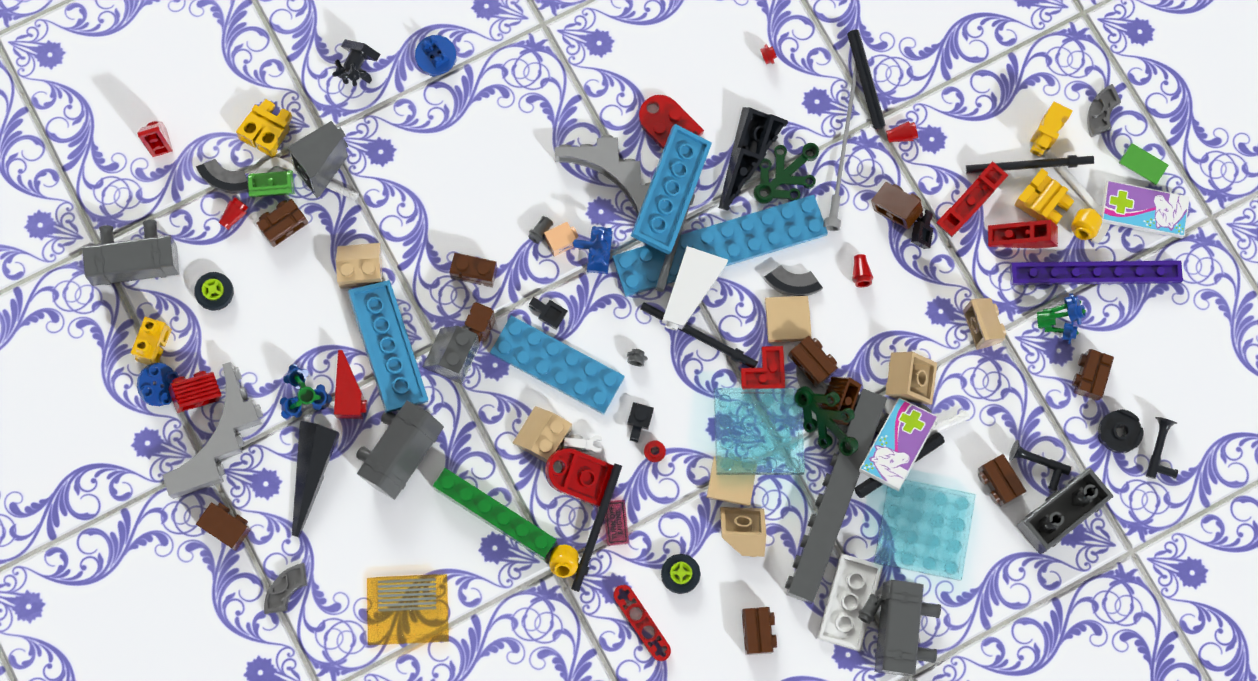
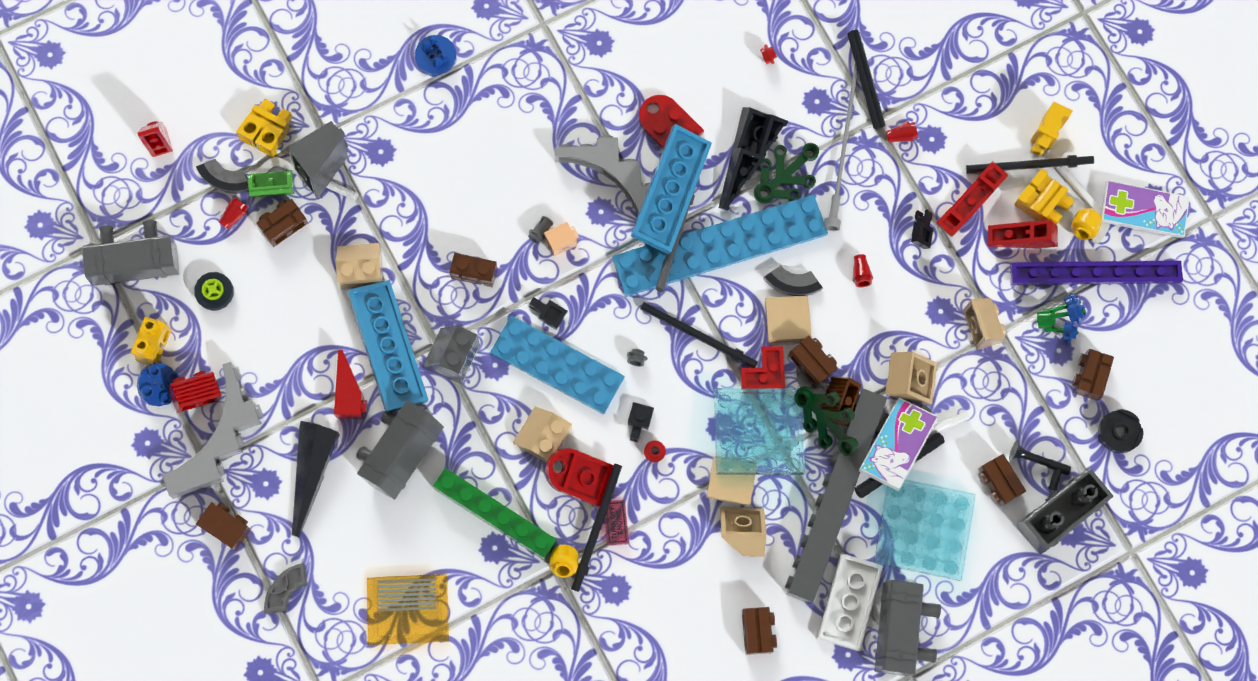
blue plant [280,364,332,419] -> none
black piece [332,39,381,87] -> none
reddish brown brick [464,302,496,343] -> none
white plate [564,435,602,453] -> none
blue piece [572,226,613,274] -> none
red beam [613,585,671,661] -> none
black wheel [661,554,701,594] -> none
white slope [662,246,728,331] -> none
dark grey pin [858,594,883,624] -> none
reddish brown brick [871,182,923,230] -> none
flat silver tile [1087,84,1121,137] -> none
bright green hinge [1119,143,1169,185] -> none
black piece [1146,417,1178,479] -> none

